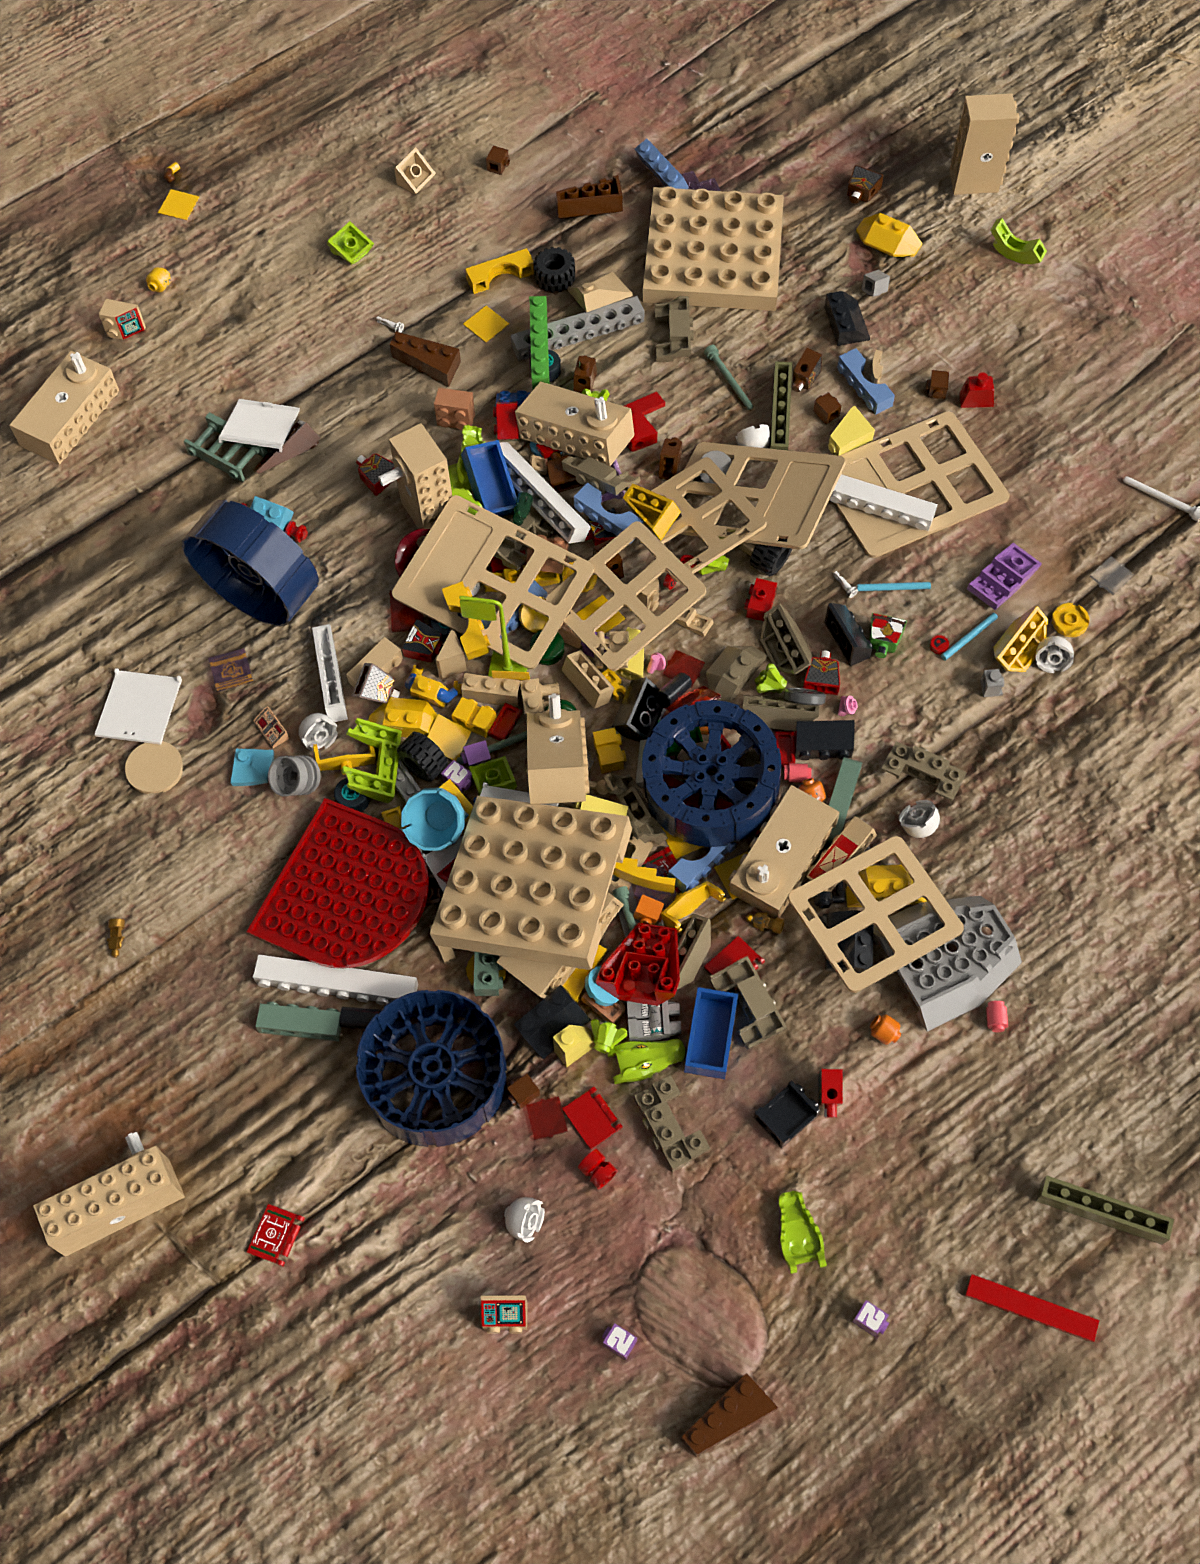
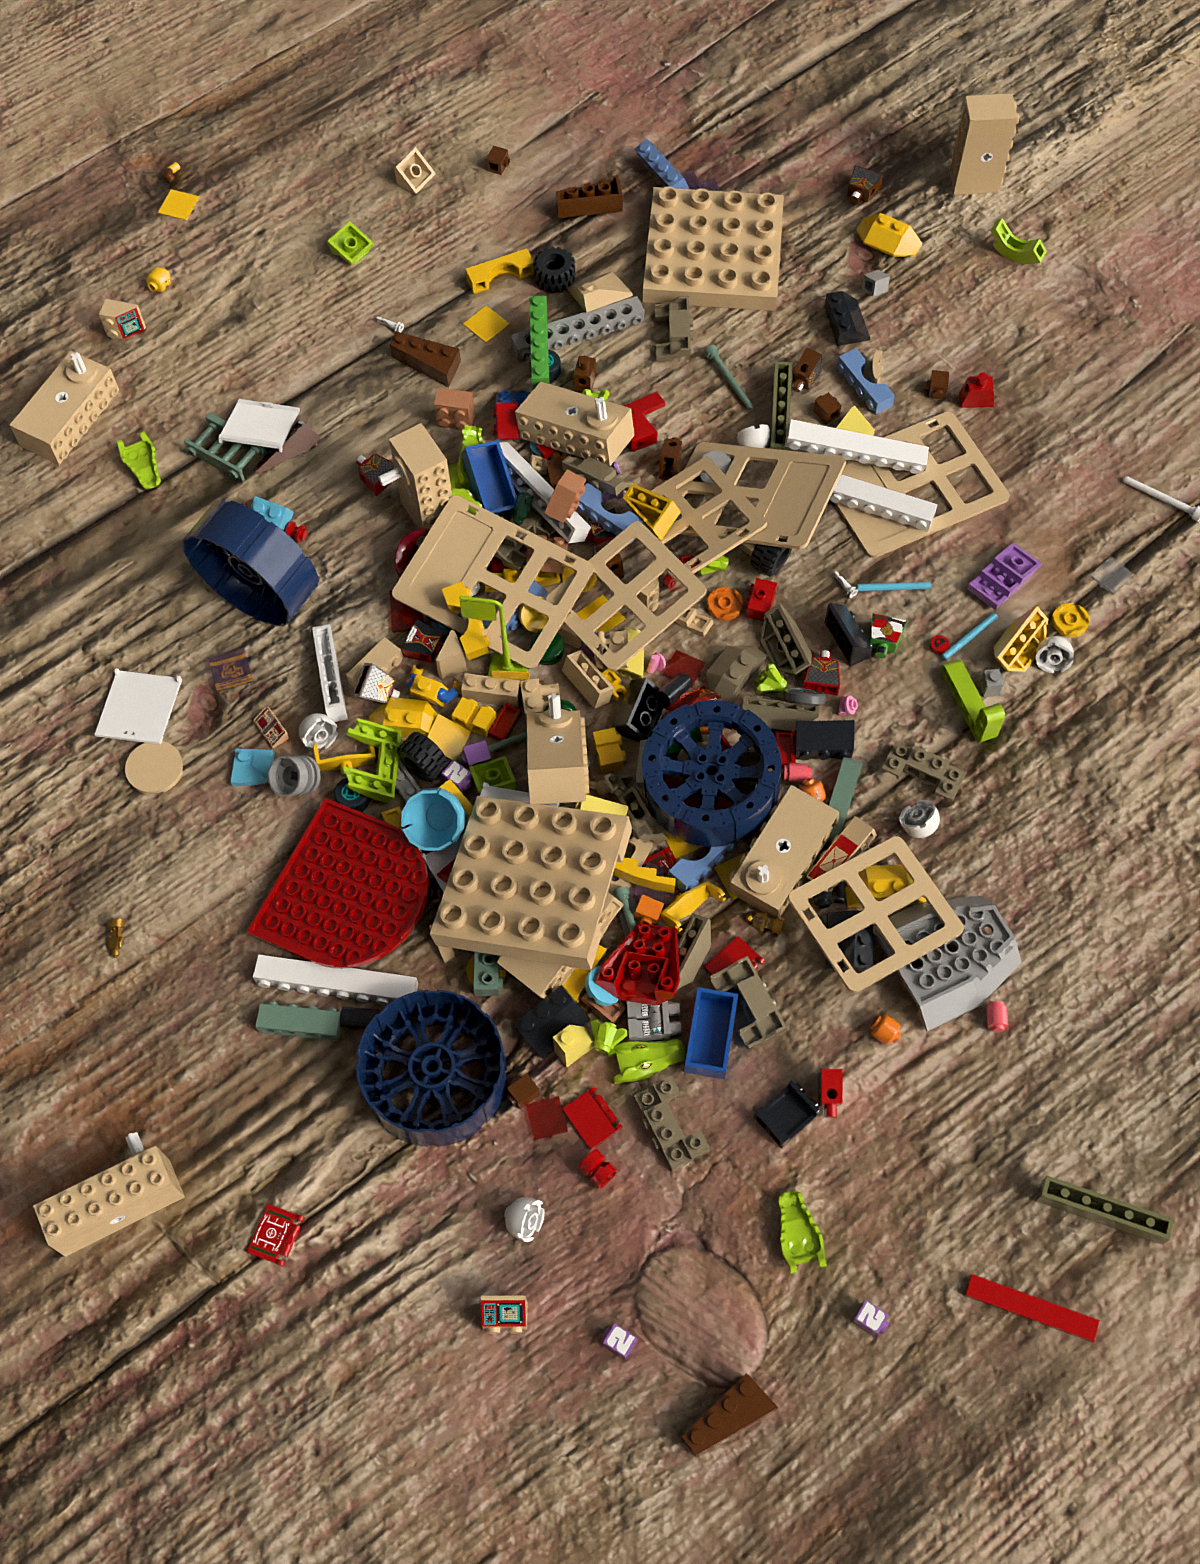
none -> lime animal [116,431,161,489]
none -> nougat piece [544,469,587,523]
none -> orange tile [707,587,743,621]
none -> white brick [785,419,929,474]
none -> lime beam [941,659,1005,743]

